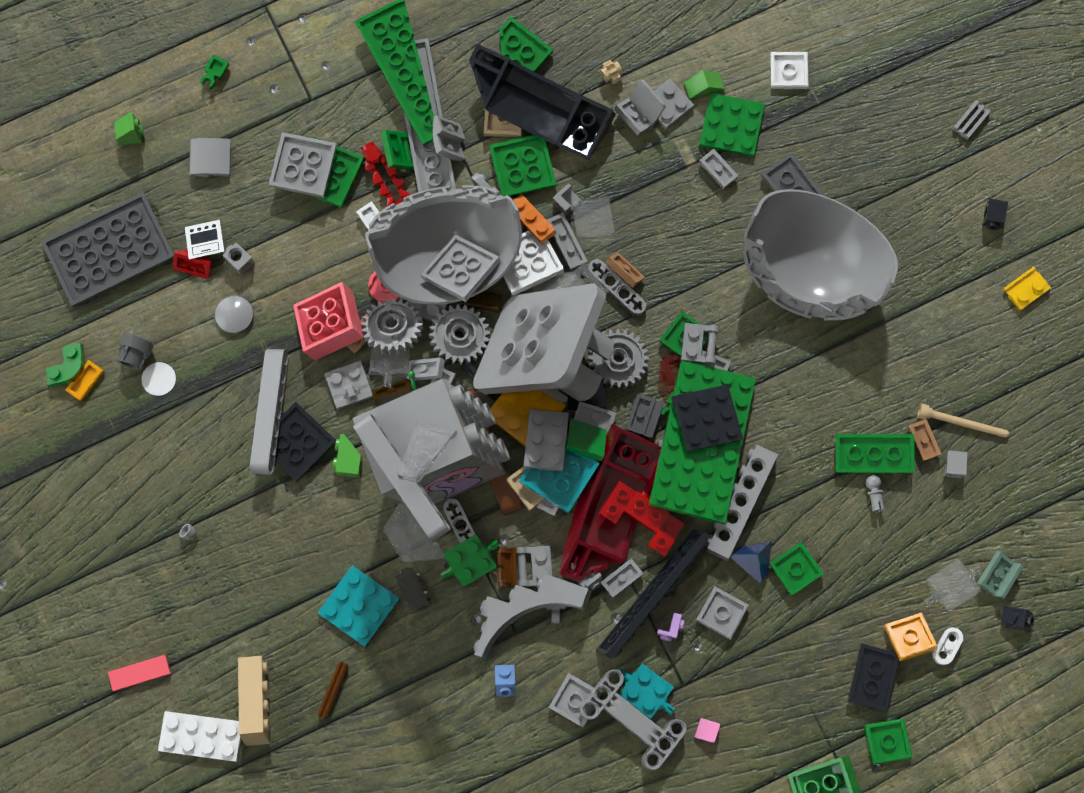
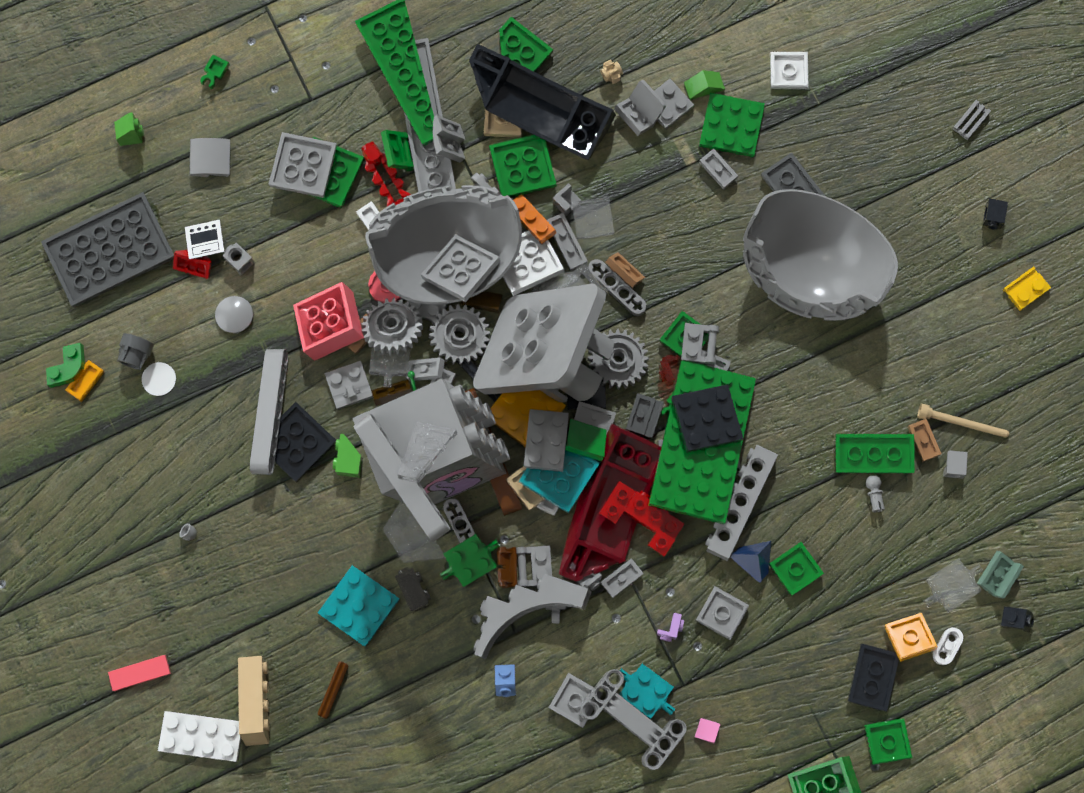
black plate [596,529,711,659] -> none

